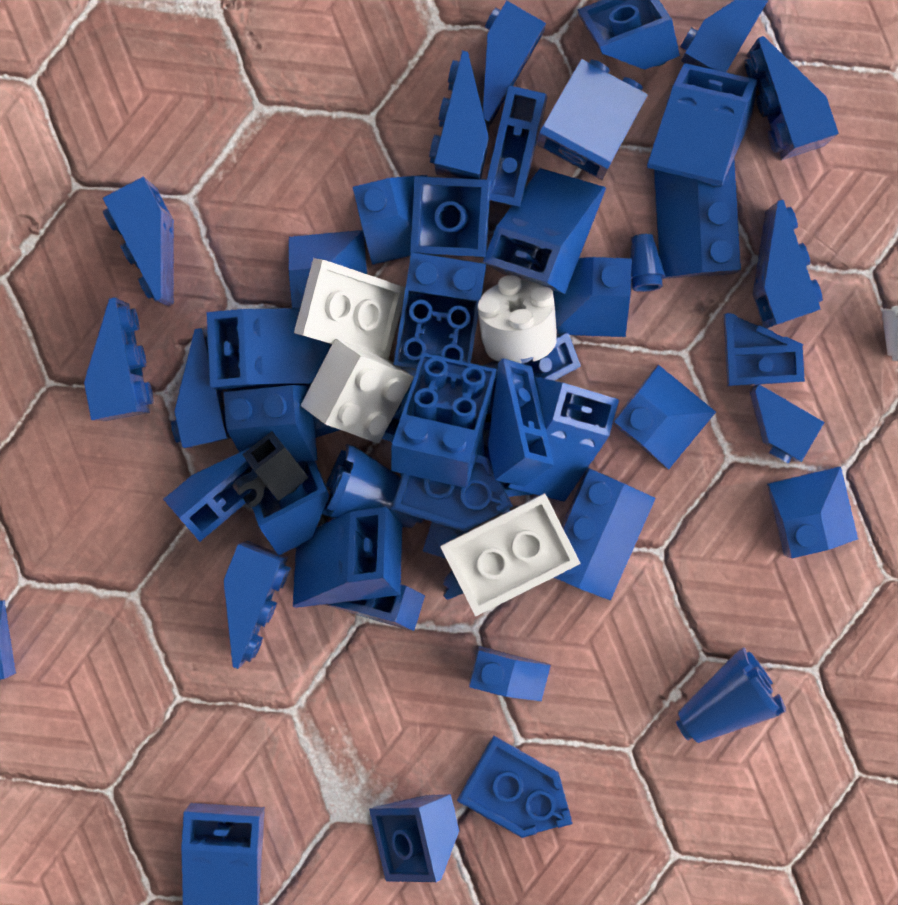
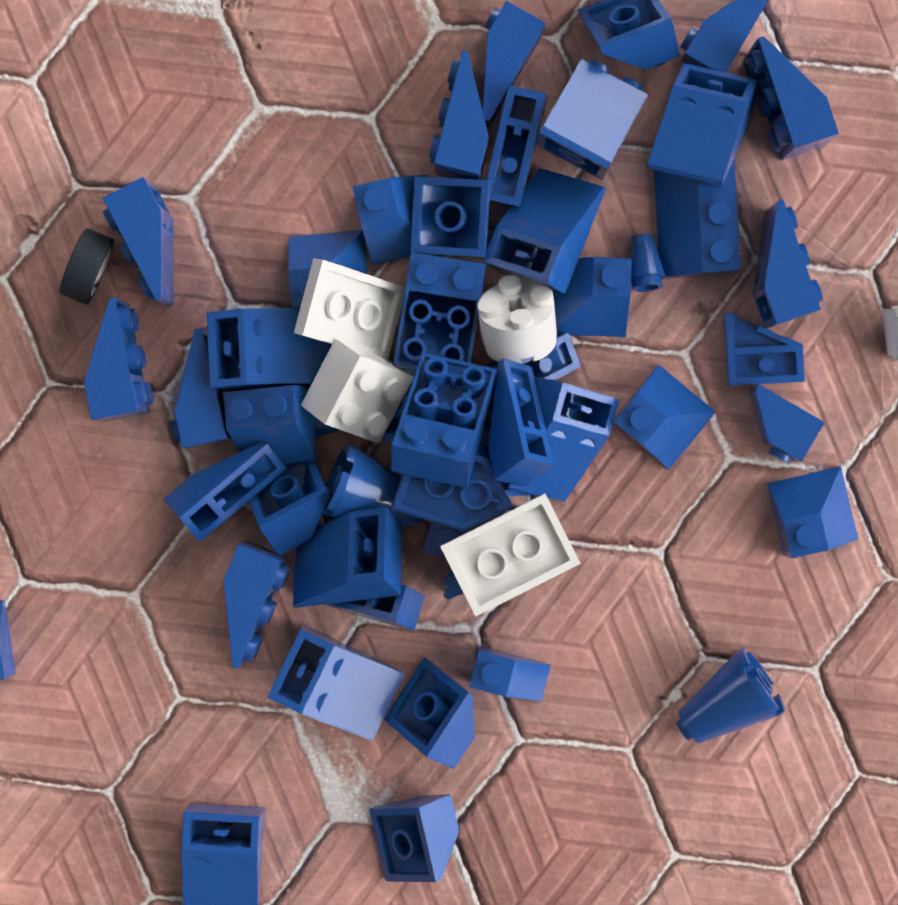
black brick [232,431,309,508] -> none
blue tile [457,735,573,838] -> none
blue slope [554,468,656,601] -> none
none -> black wheel [59,228,114,305]
none -> slope [267,624,405,741]
none -> blue slope [384,657,475,769]

